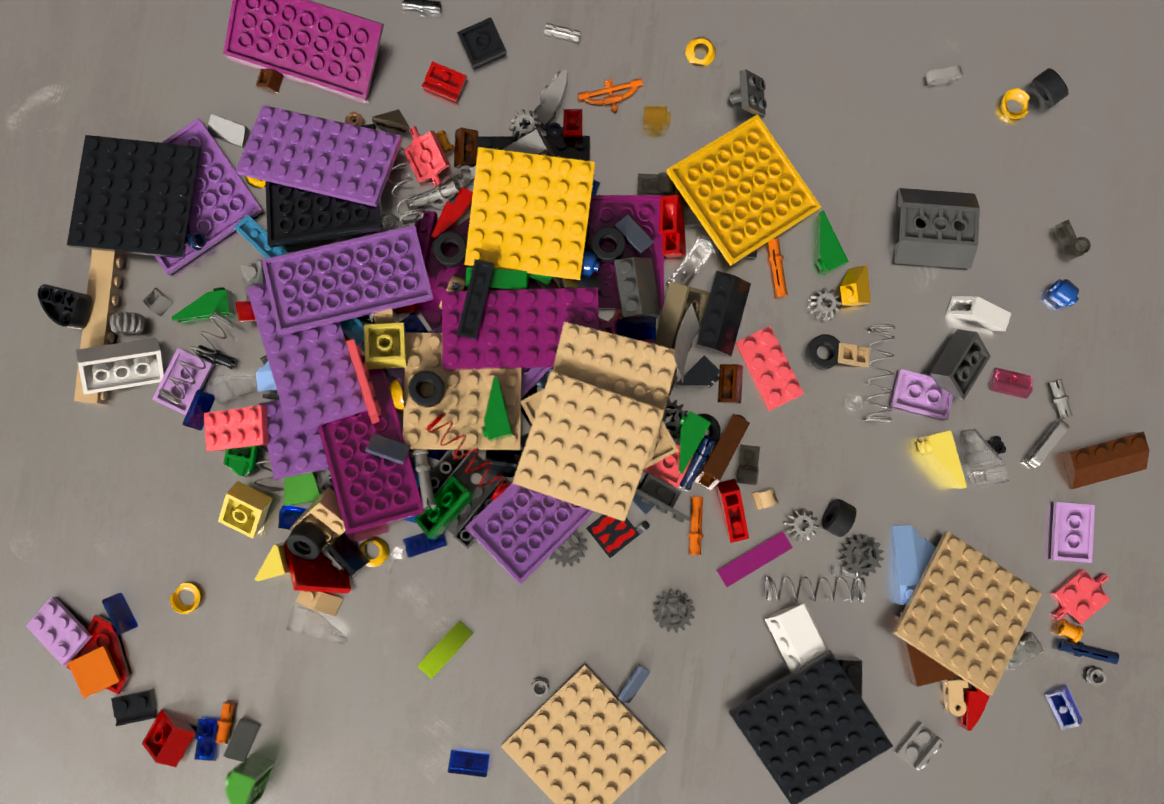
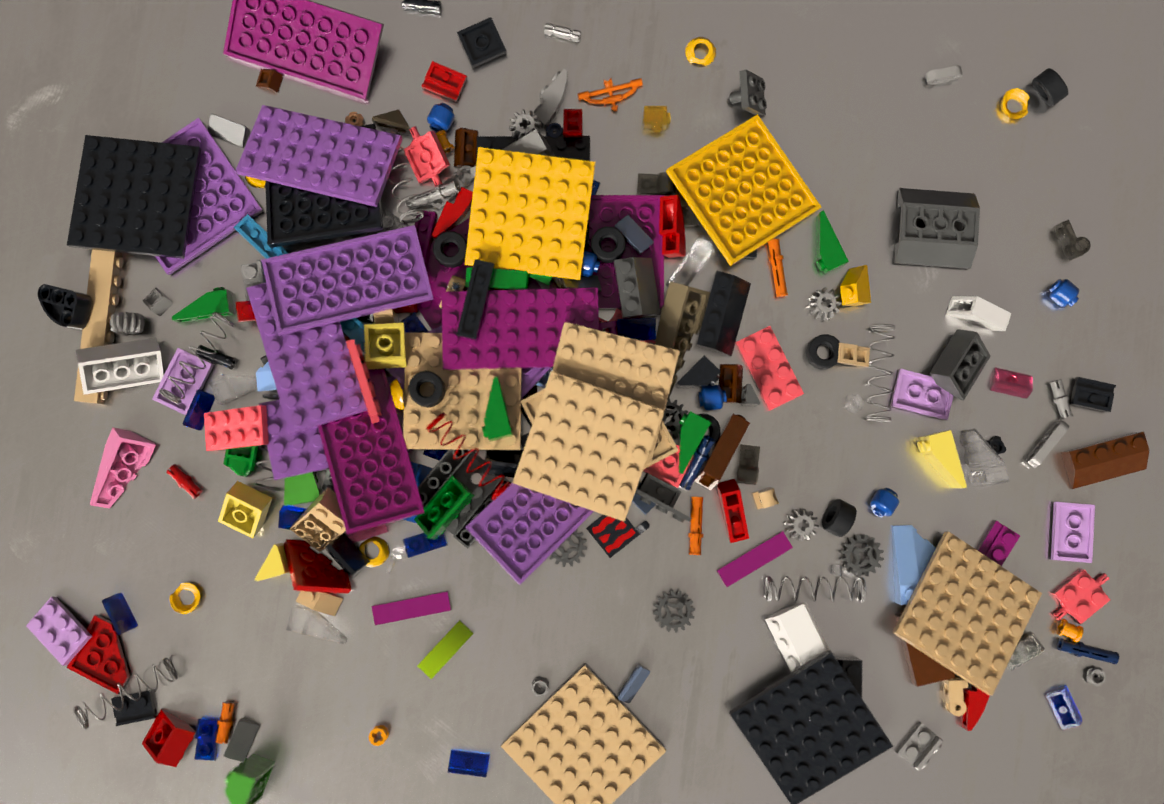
orange tile [68,645,122,699] -> none
dark blue plate [187,232,206,251] -> none
black tyre [287,522,326,560] -> none
sand blue slope [366,433,410,465] -> none
light grey pin [411,449,436,509] -> none
white sticker [674,303,700,382] -> none
none -> light grey piece [73,657,178,729]
none -> bright pink wedge [90,427,156,508]
none -> red pin [166,464,203,499]
none -> light orange bush [369,724,389,746]
none -> magenta tile [371,591,452,625]
none -> blue head [427,103,455,132]
none -> blue head [698,385,727,411]
none -> dark grey slope [741,384,761,407]
none -> blue head [870,488,899,517]
none -> magenta plate [976,520,1020,566]
none -> black plate [1070,377,1116,412]

